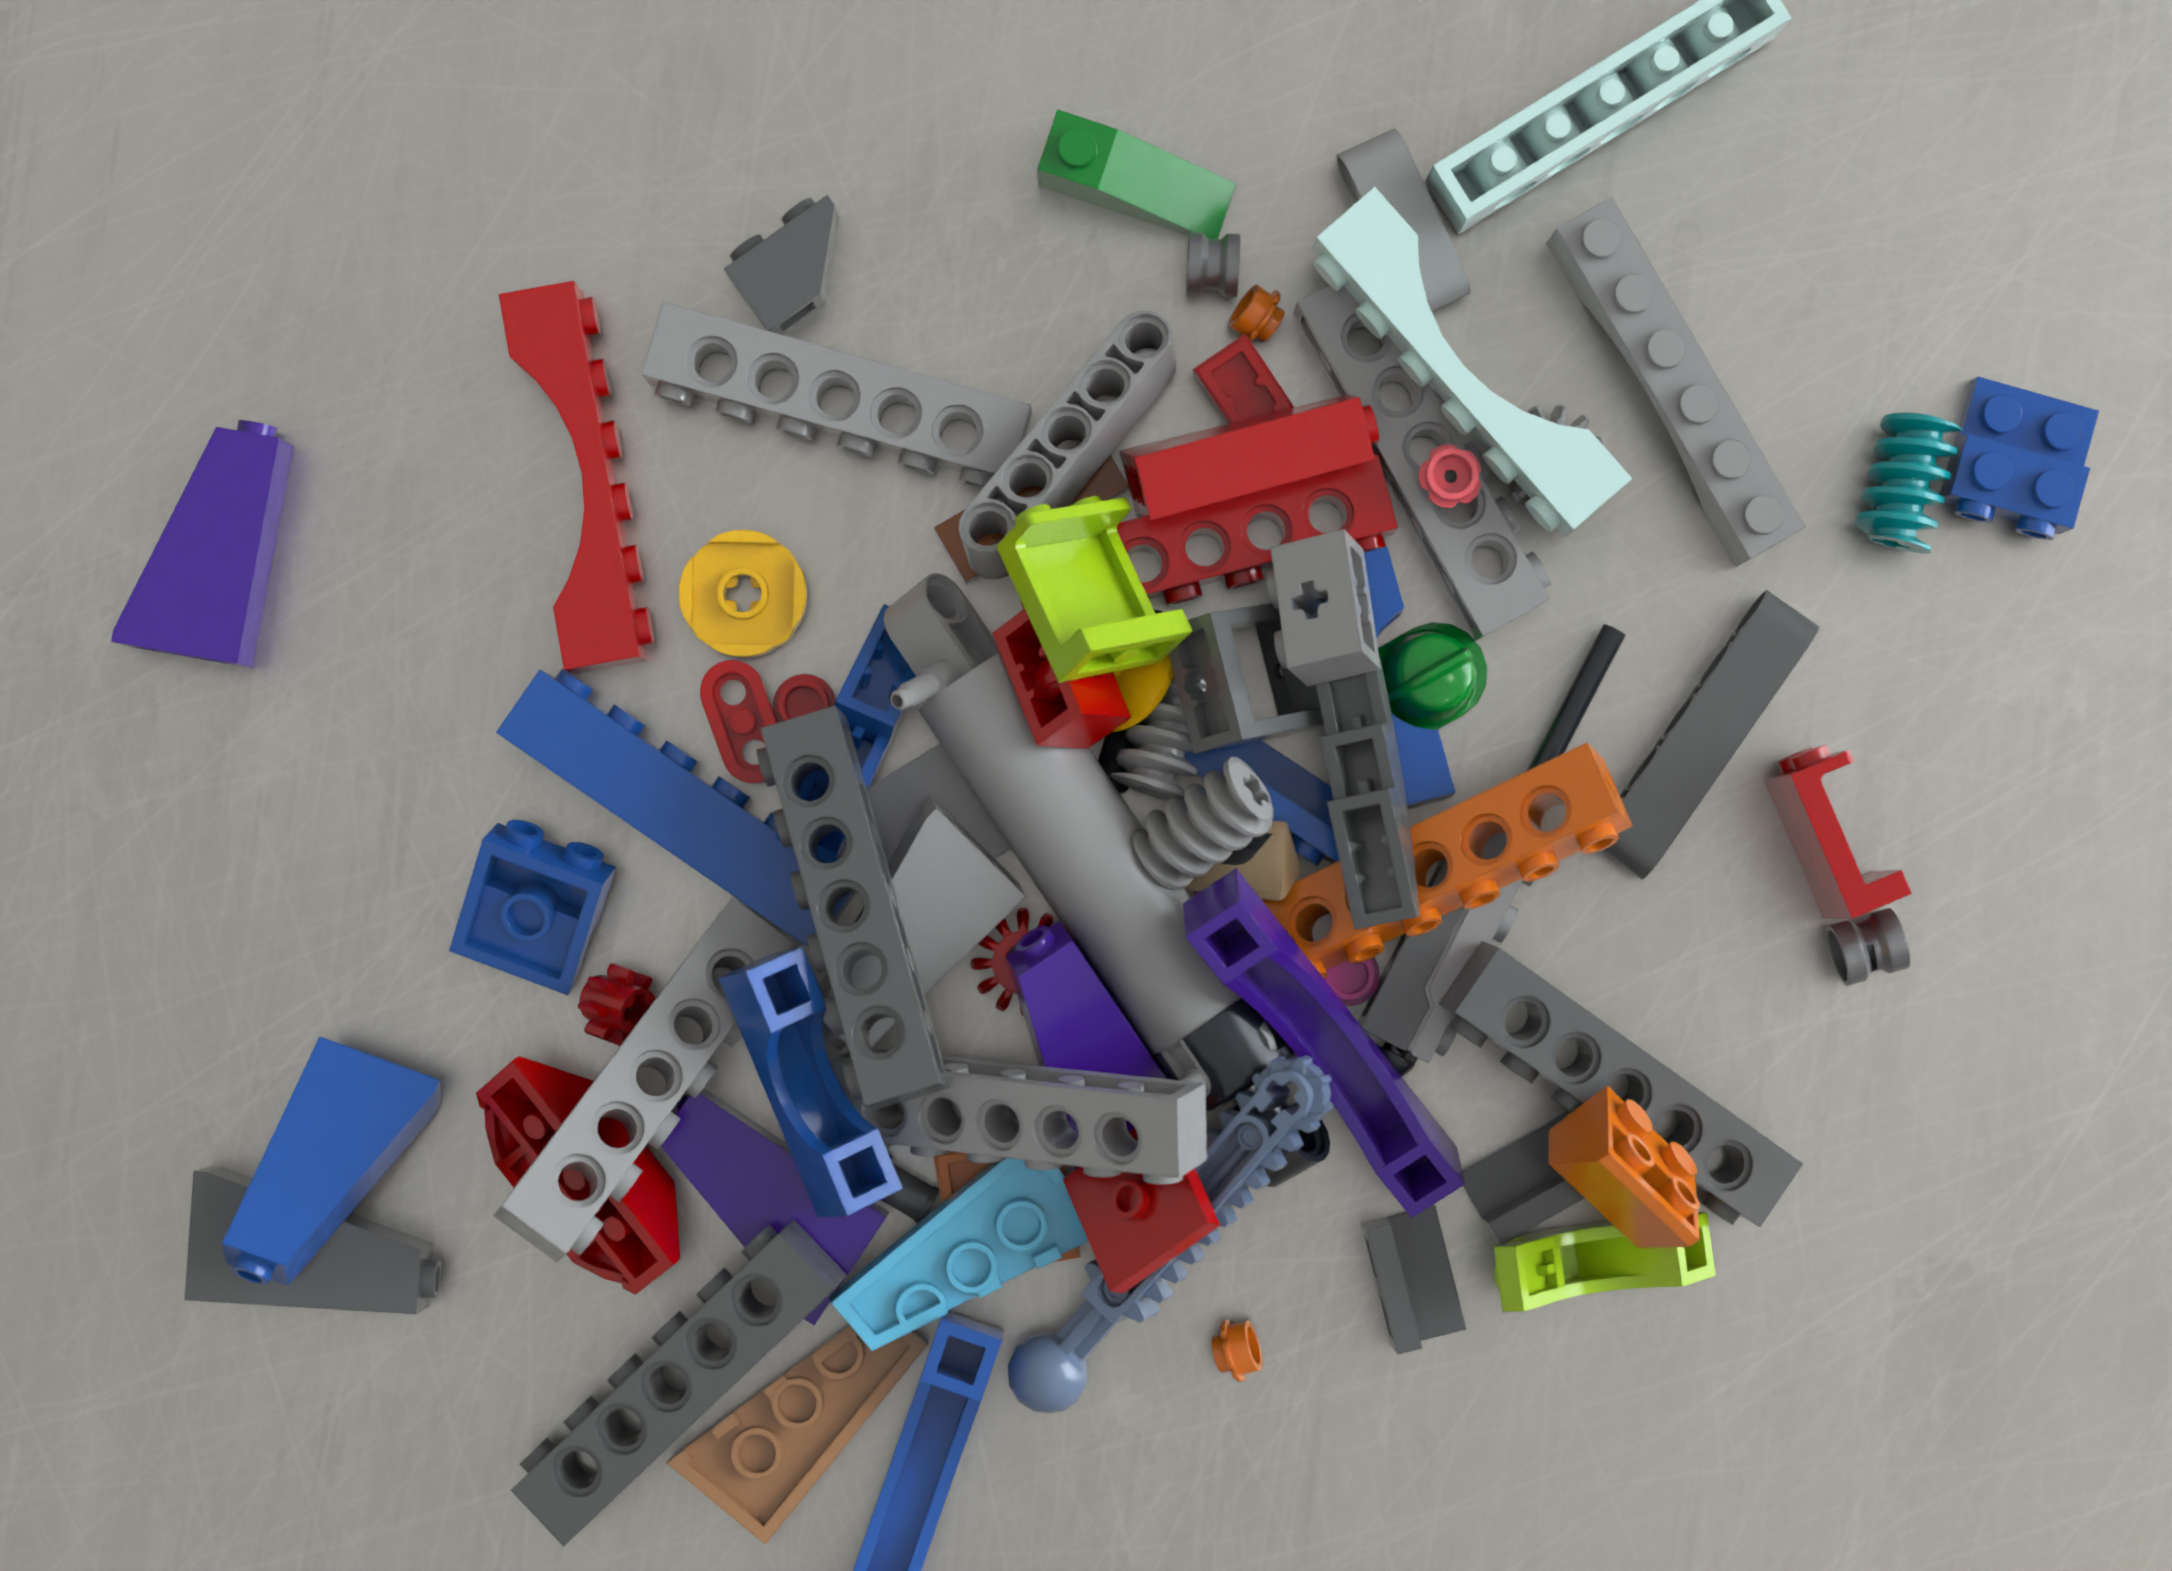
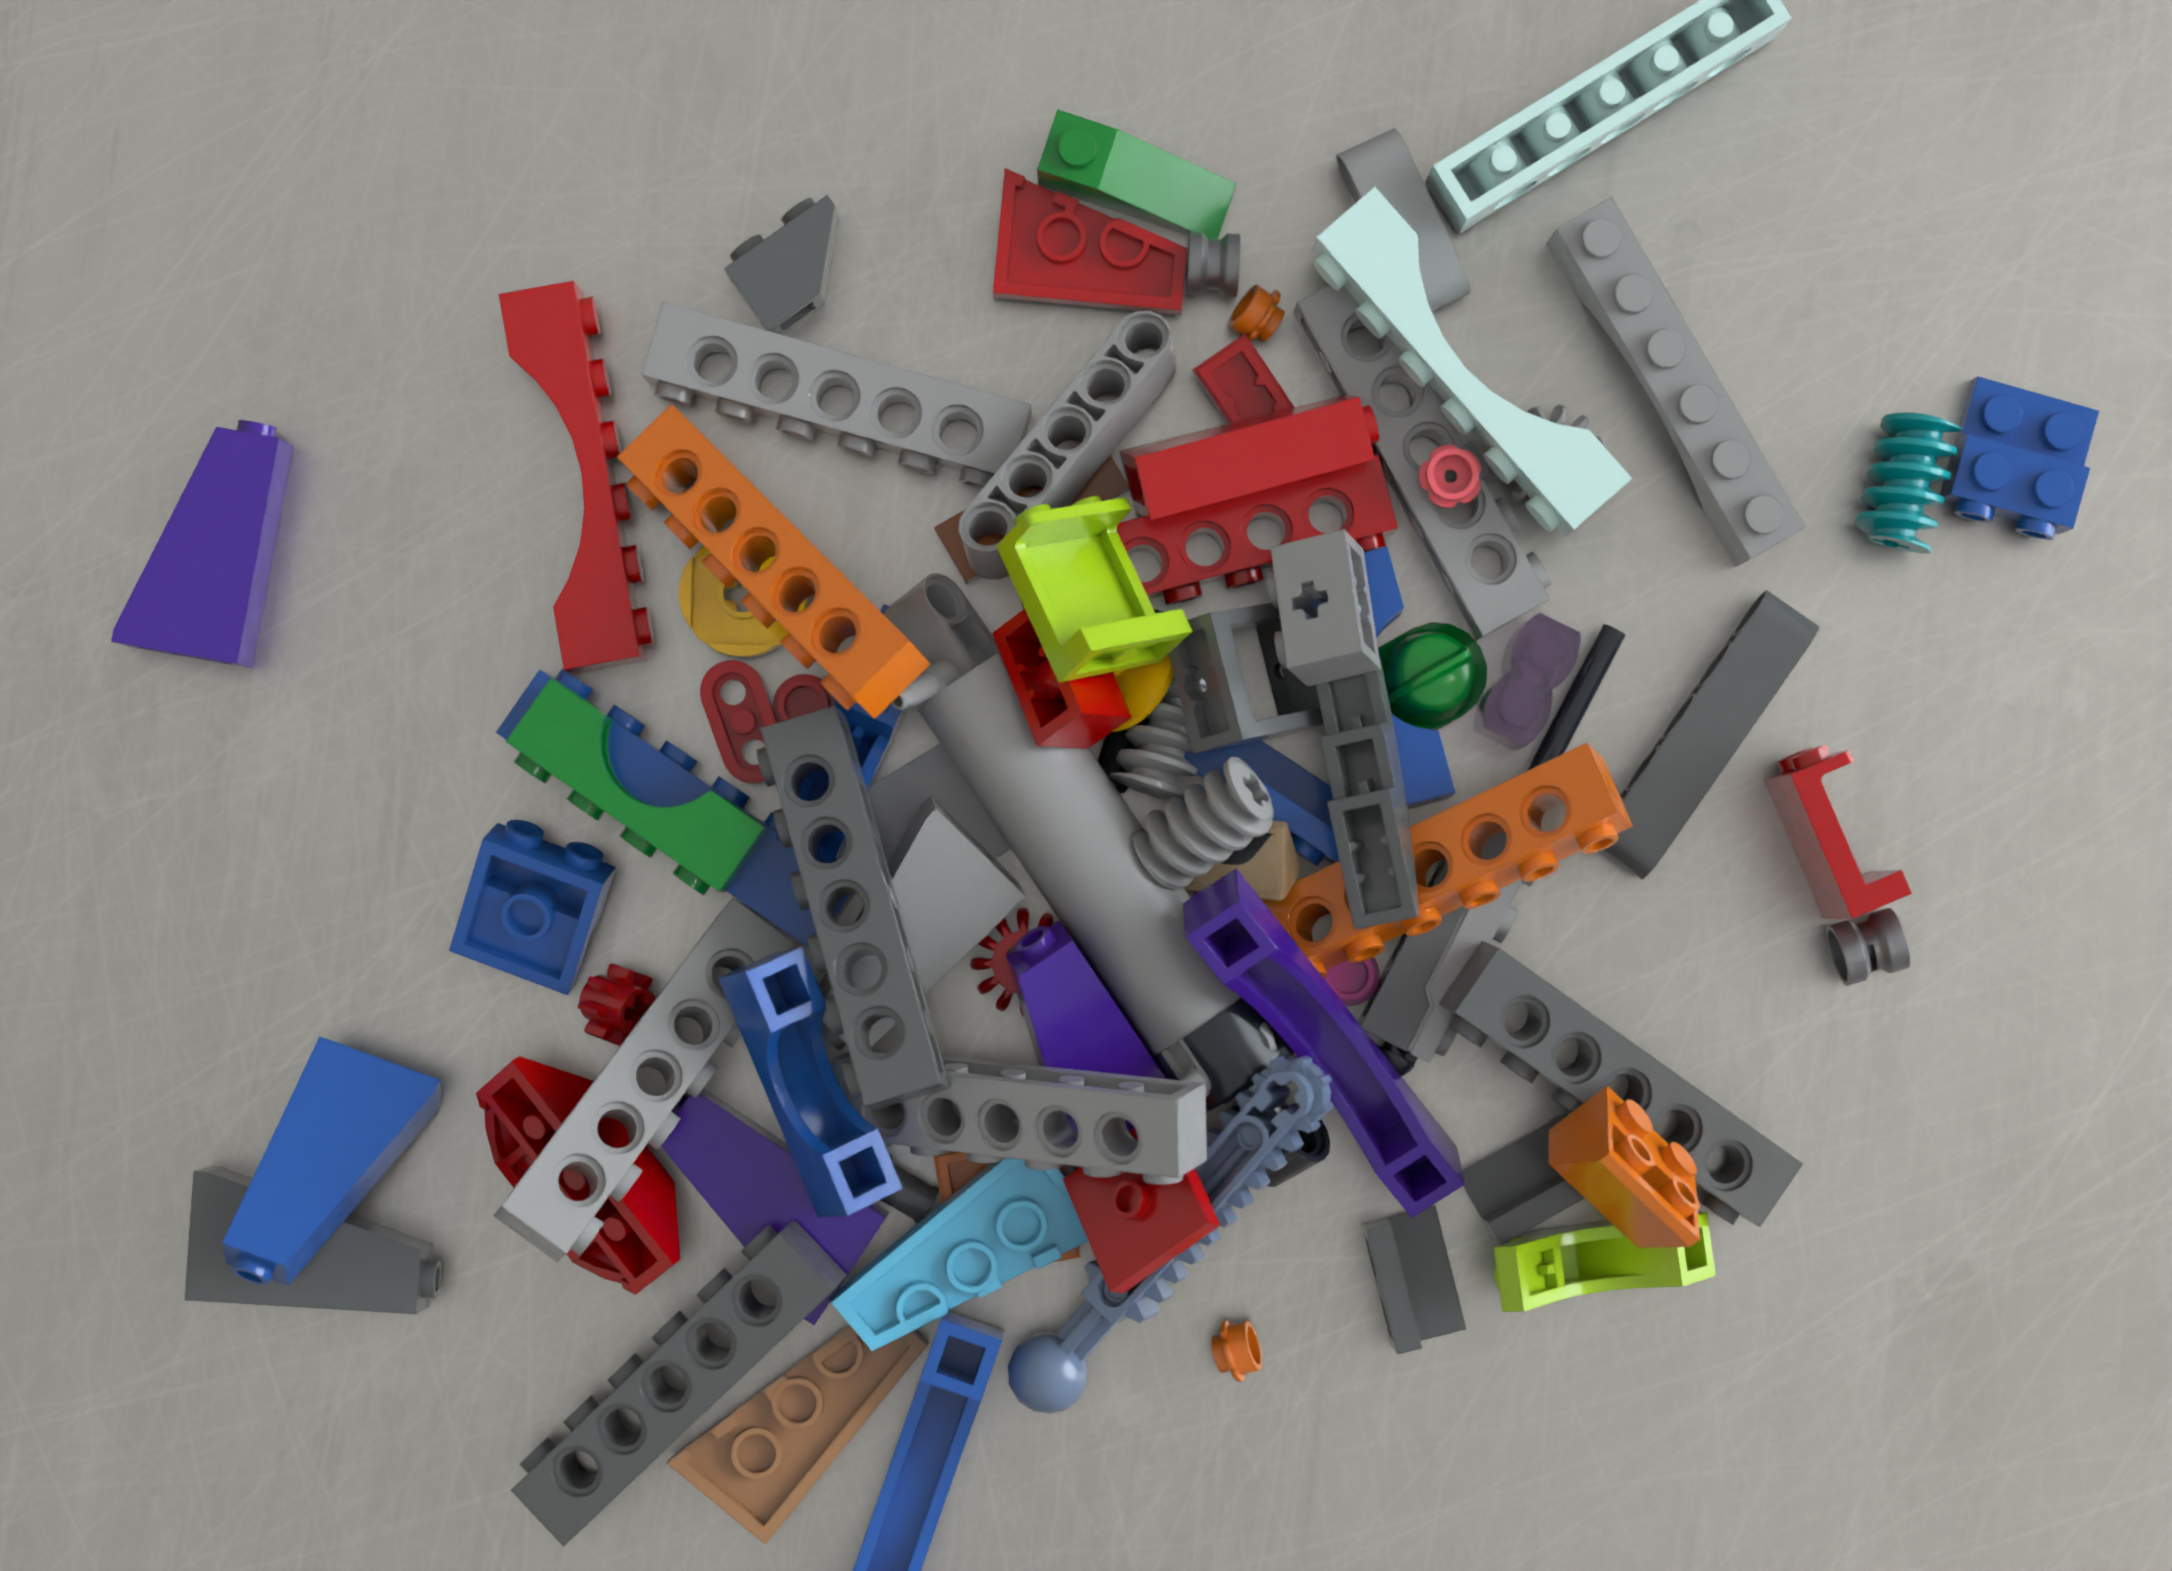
none -> green arch [506,678,770,895]
none -> orange brick [617,404,931,719]
none -> red wing [993,168,1188,315]
none -> clear purple brick [1474,613,1581,751]

